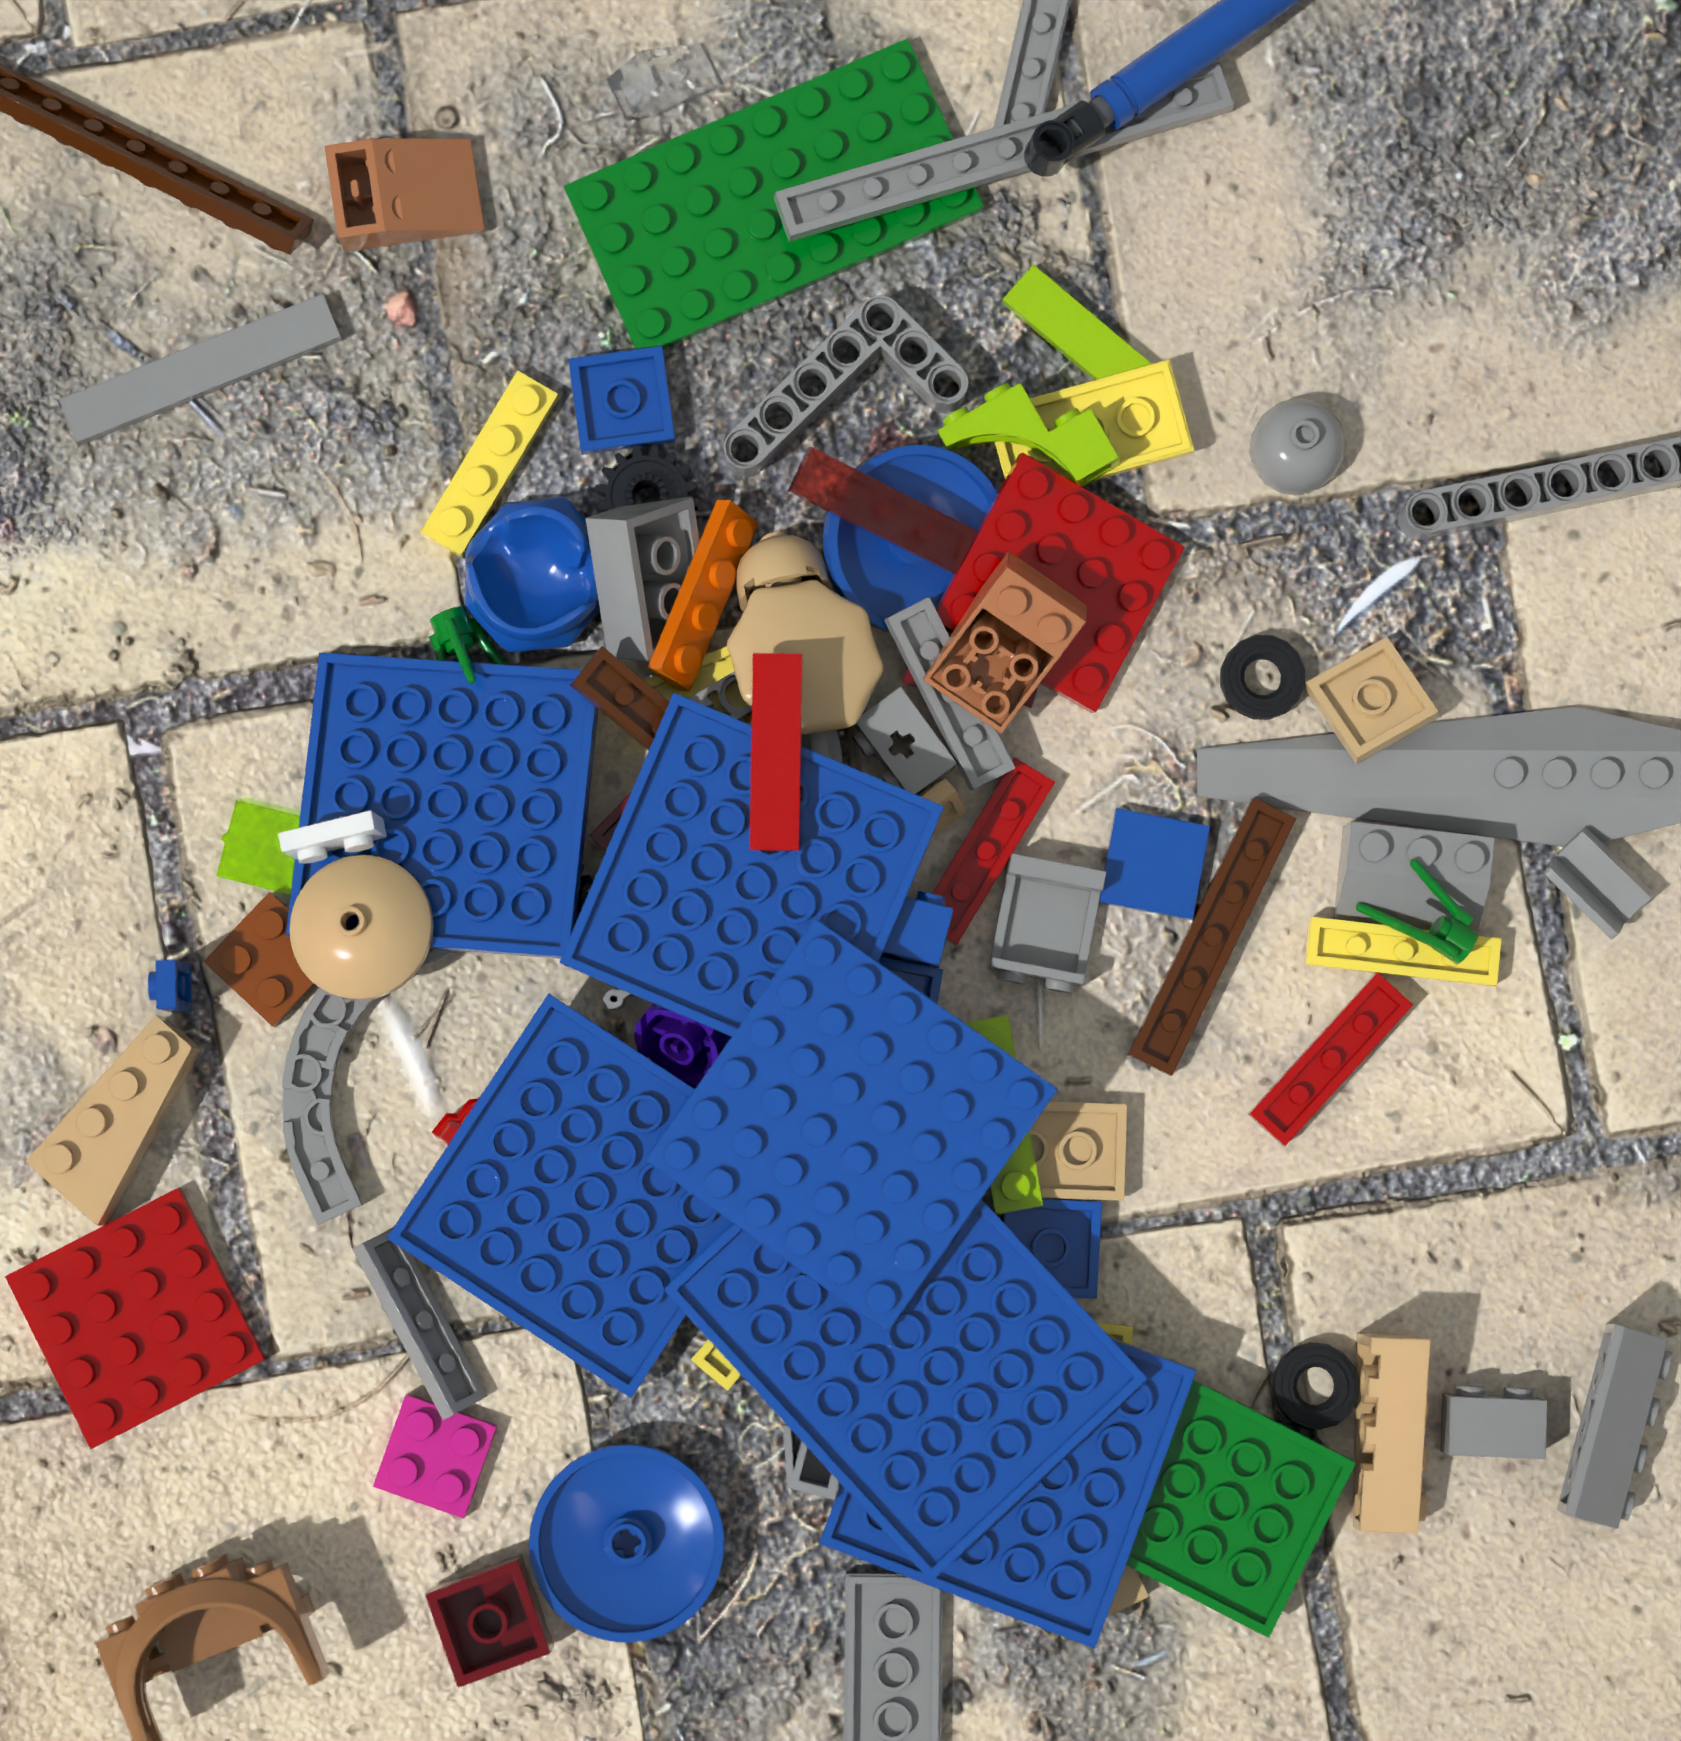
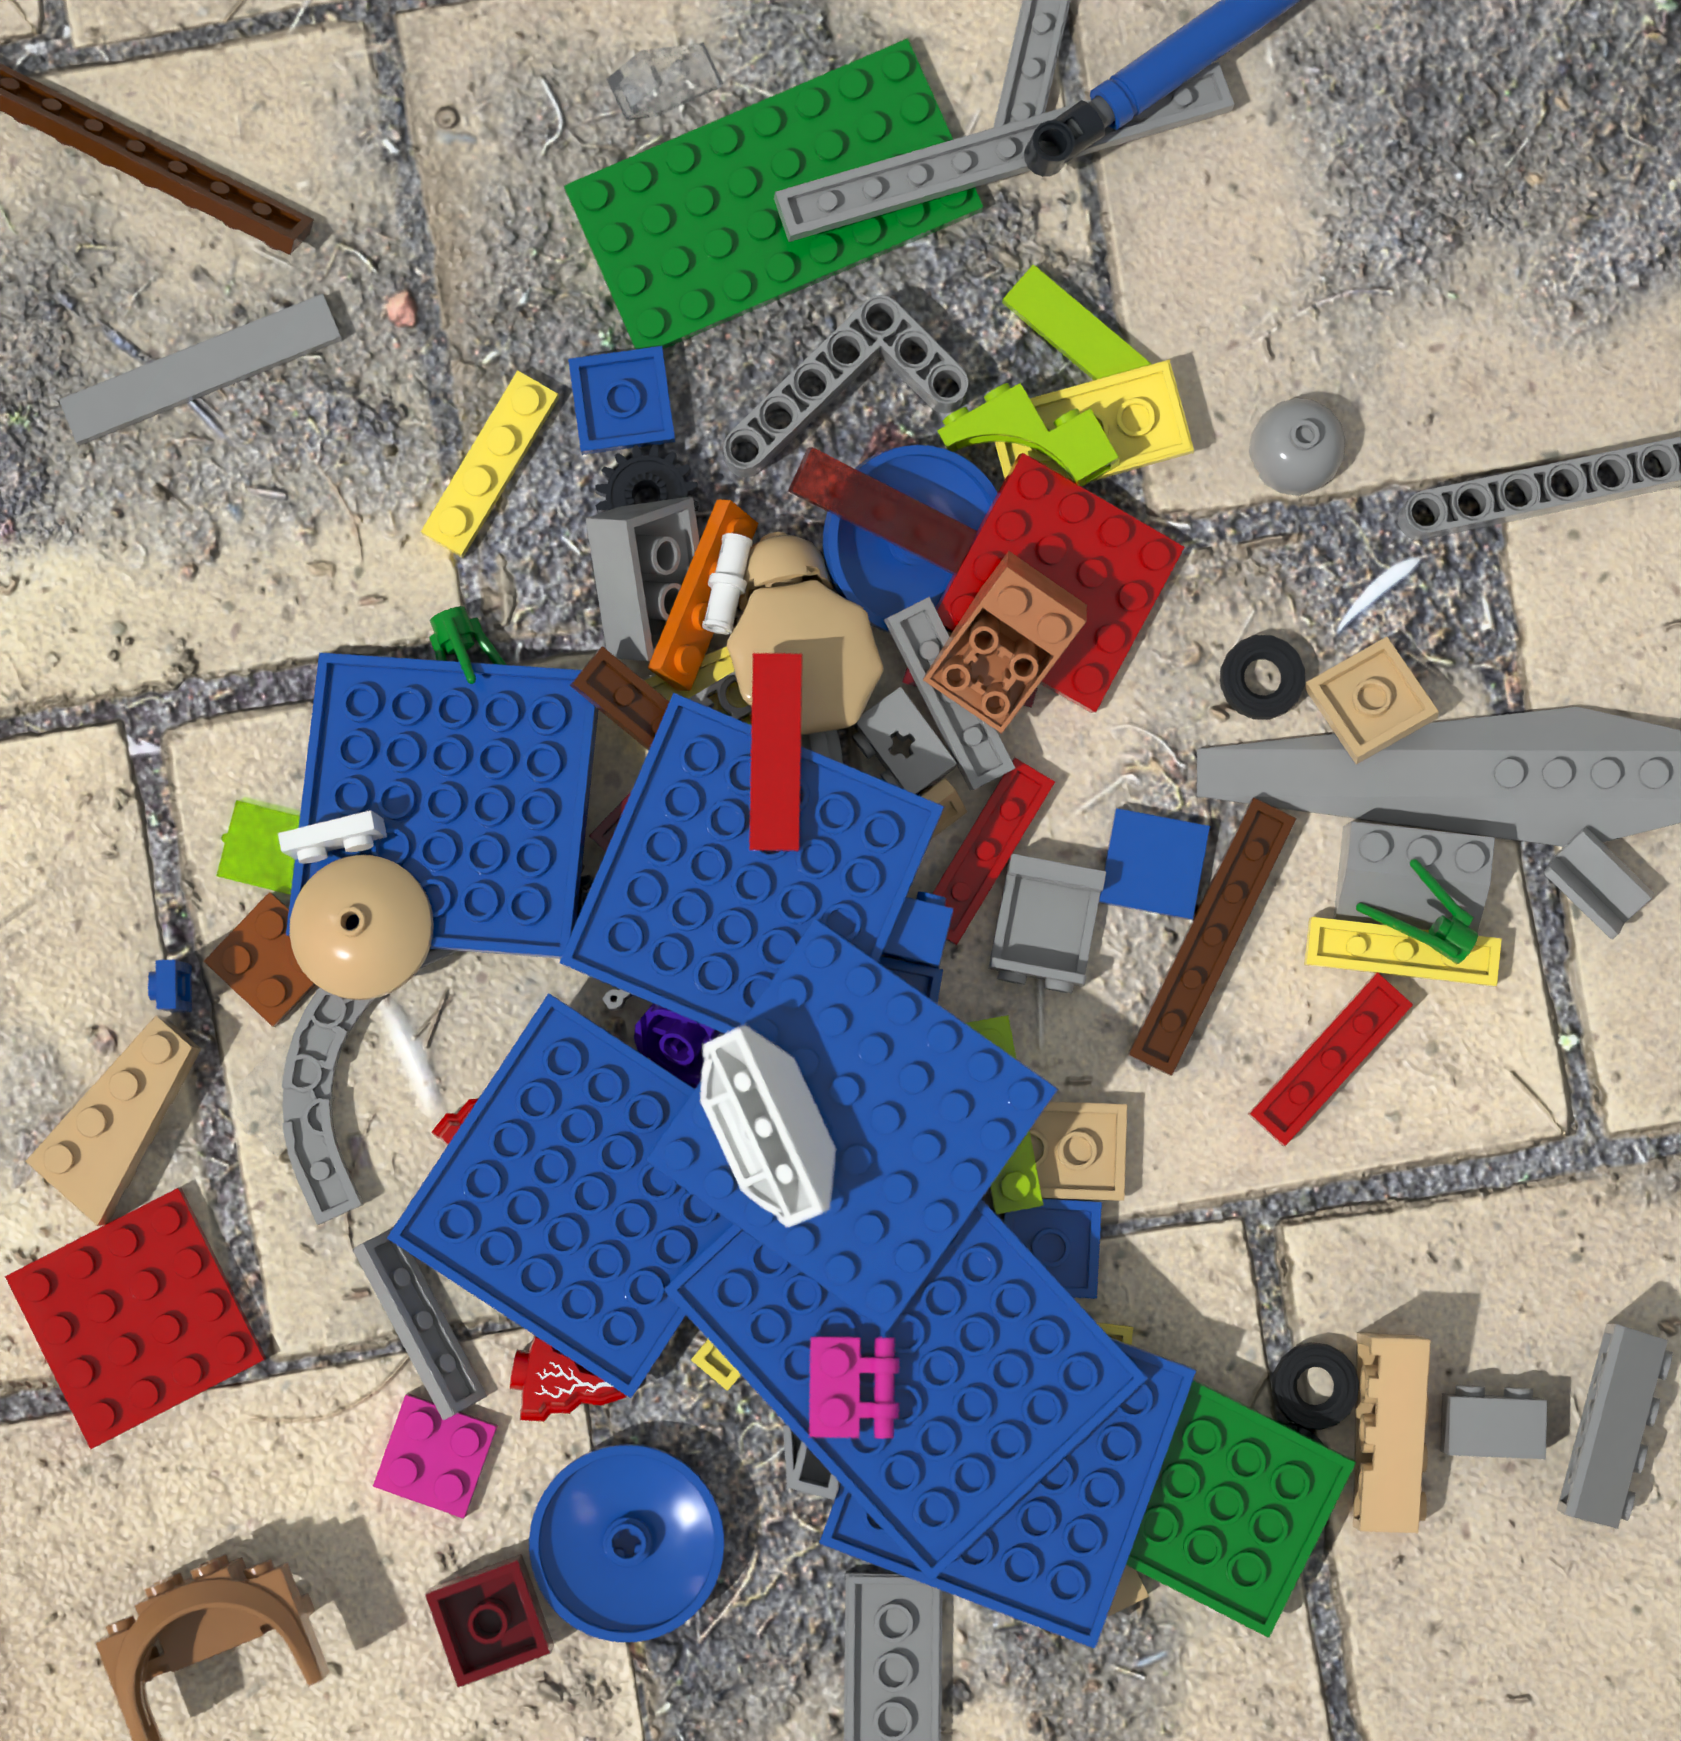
nougat slope [324,138,485,252] -> none
blue piece [464,497,600,652] -> none
none -> red rock [510,1335,627,1422]
none -> white wedge [700,1025,836,1227]
none -> white pin [702,533,753,635]
none -> dark pink plate [809,1336,900,1438]

